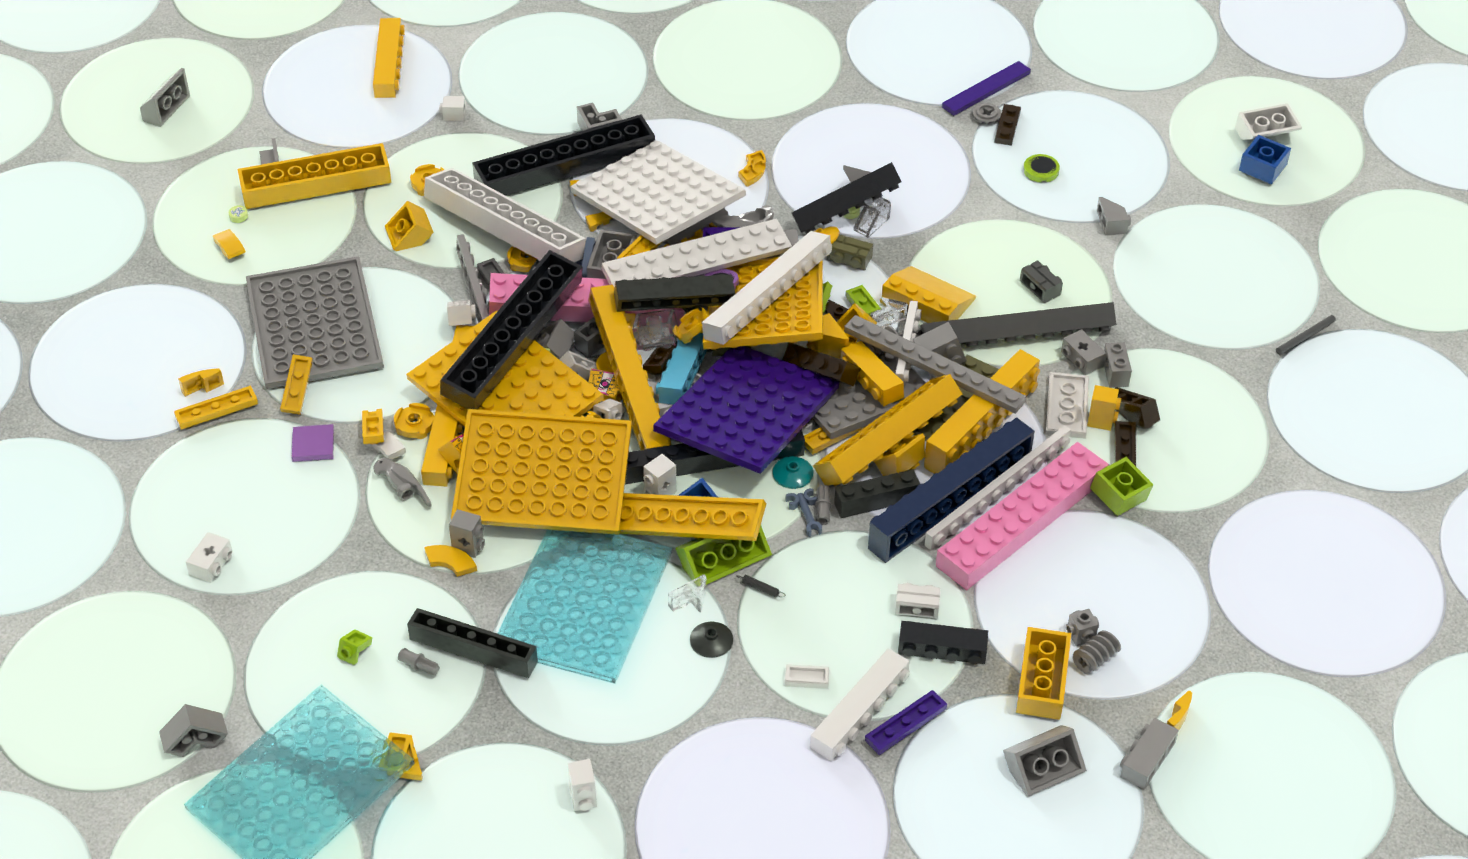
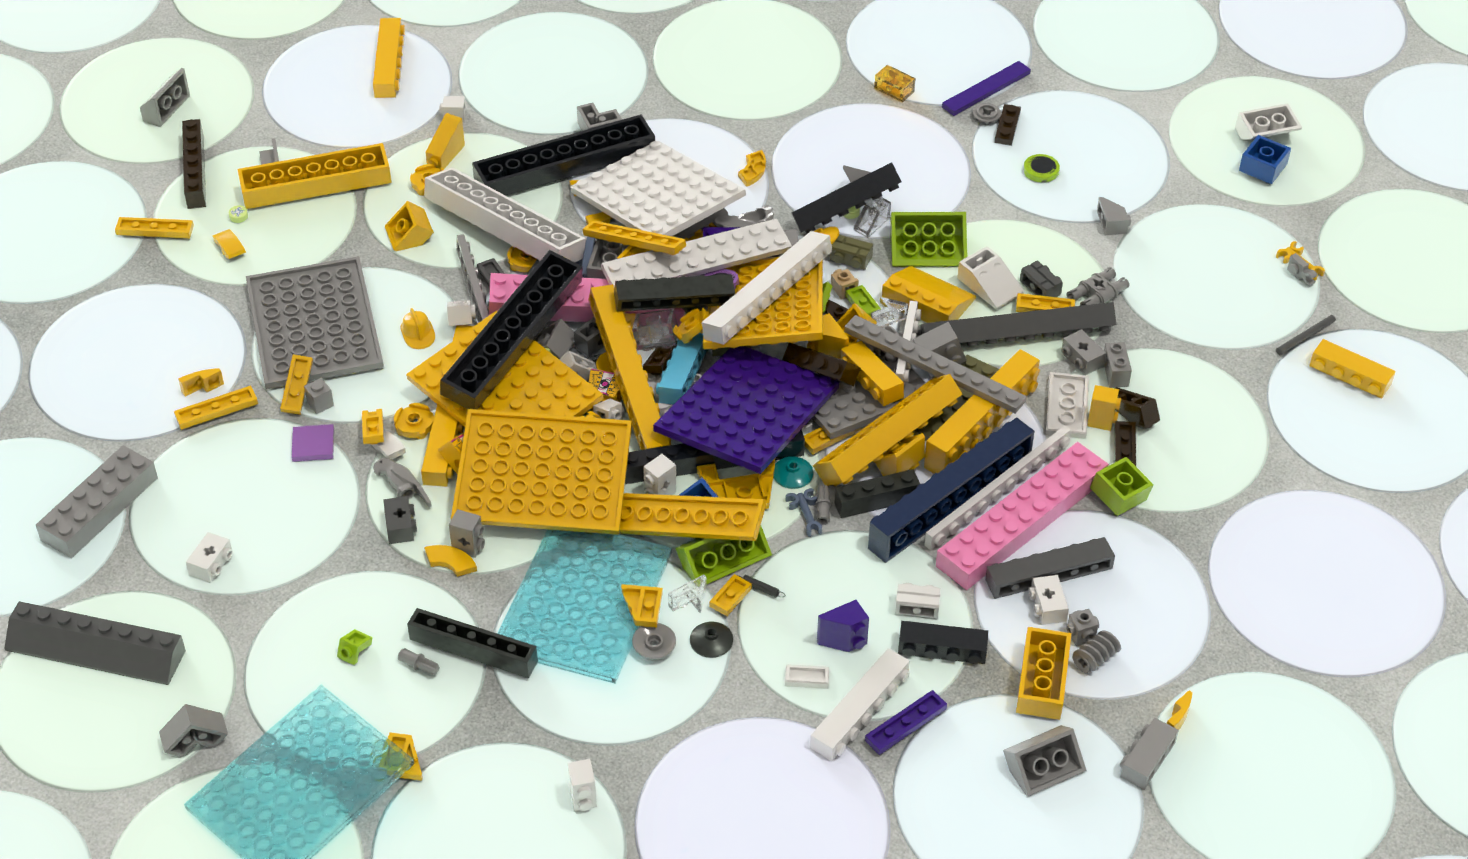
none -> dark grey slope [4,601,186,685]
none -> light grey brick [35,445,158,559]
none -> yellow plate [115,217,194,238]
none -> dark brown brick [182,119,206,209]
none -> light grey brick [304,378,334,414]
none -> dark grey brick [383,496,417,544]
none -> yellow piece [400,308,435,349]
none -> yellow slope [425,113,465,169]
none -> yellow plate [582,220,686,255]
none -> yellow wing [621,584,663,628]
none -> light grey dish [632,623,676,659]
none -> yellow wing [697,458,776,509]
none -> yellow plate [709,574,752,616]
none -> dark purple slope [817,599,869,652]
none -> tan brick [831,269,859,300]
none -> clear yellow brick [874,64,916,103]
none -> lime slope [890,212,968,267]
none -> white slope [957,246,1024,310]
none -> dark grey brick [985,537,1115,599]
none -> yellow plate [1016,293,1075,312]
none -> white brick [1028,575,1069,625]
none -> light grey pin [1066,267,1130,306]
none -> yellow bar [1276,241,1325,281]
none -> light grey plate [1287,253,1318,286]
none -> yellow brick [1309,339,1396,399]

